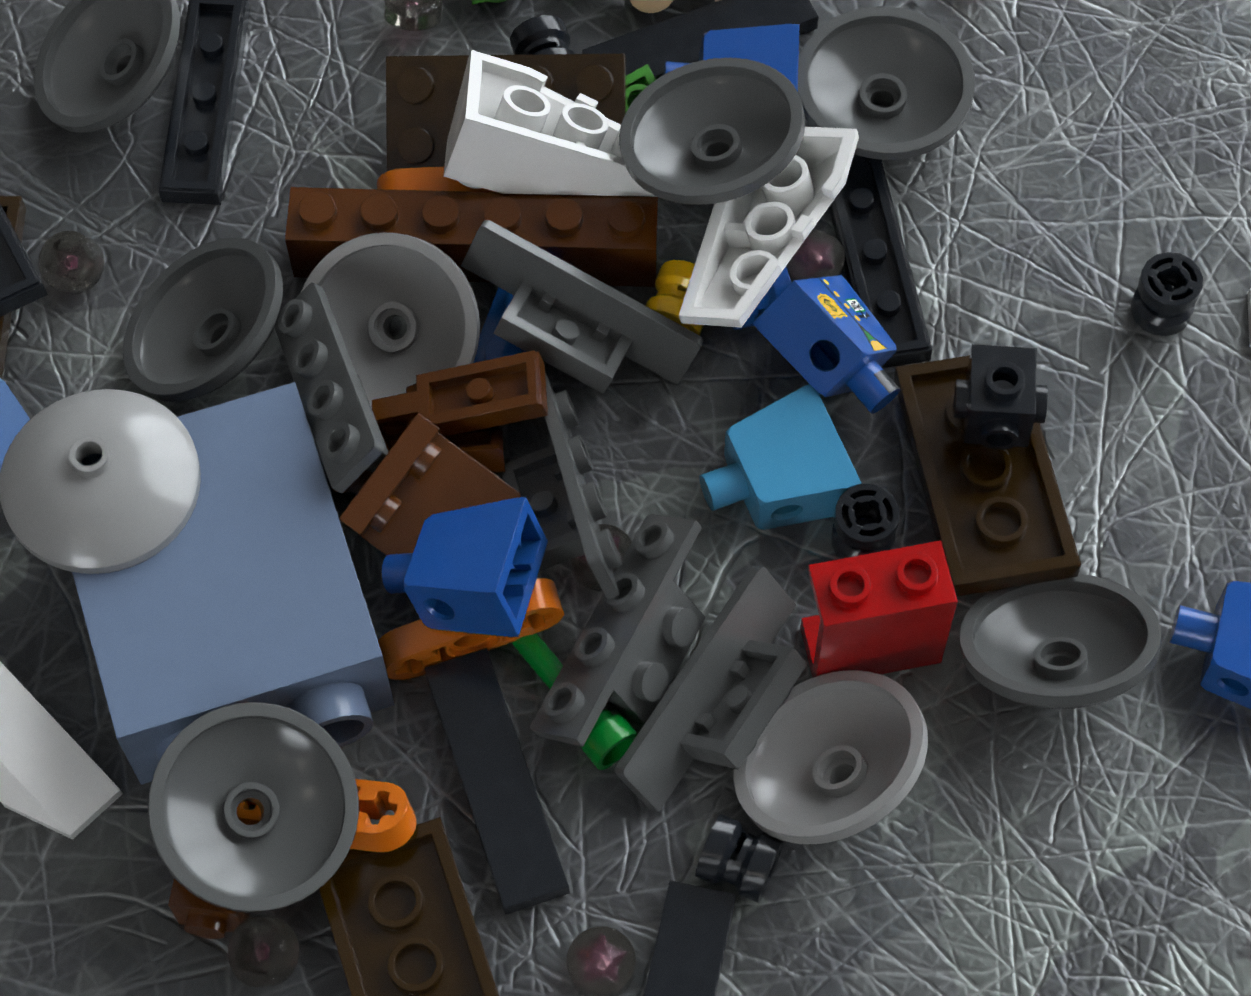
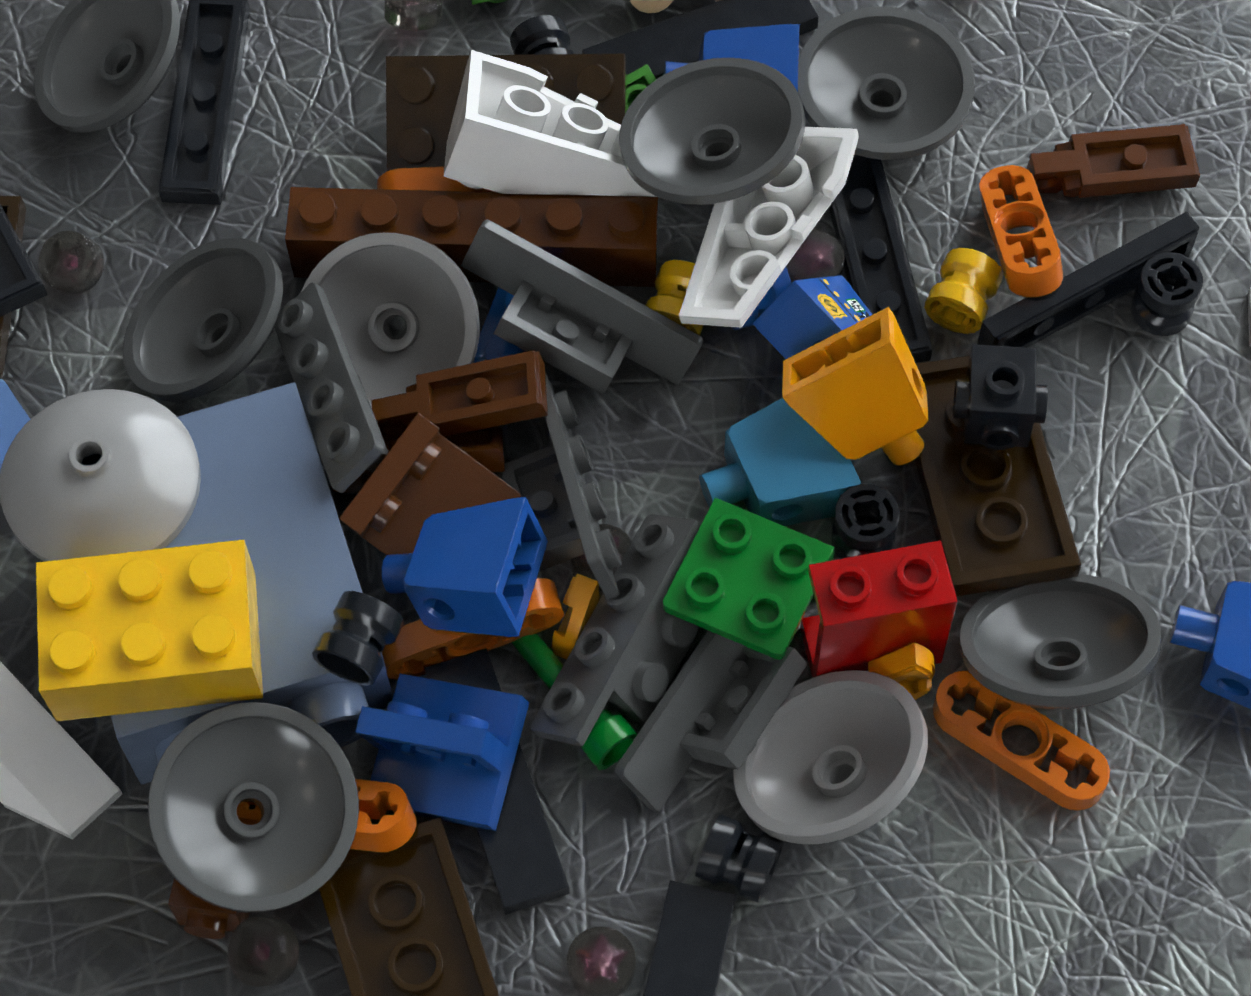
none -> yellow brick [36,540,263,722]
none -> black wheel [312,591,404,686]
none -> blue bracket [355,673,530,831]
none -> light orange tile [552,573,599,659]
none -> green bracket [663,497,835,660]
none -> light orange torso [782,307,929,465]
none -> light orange tile [868,643,935,700]
none -> yellow wheel [924,248,1004,334]
none -> orange beam [933,671,1110,811]
none -> black tile [977,211,1199,348]
none -> orange beam [979,165,1063,297]
none -> reddish brown hinge [1027,124,1200,198]

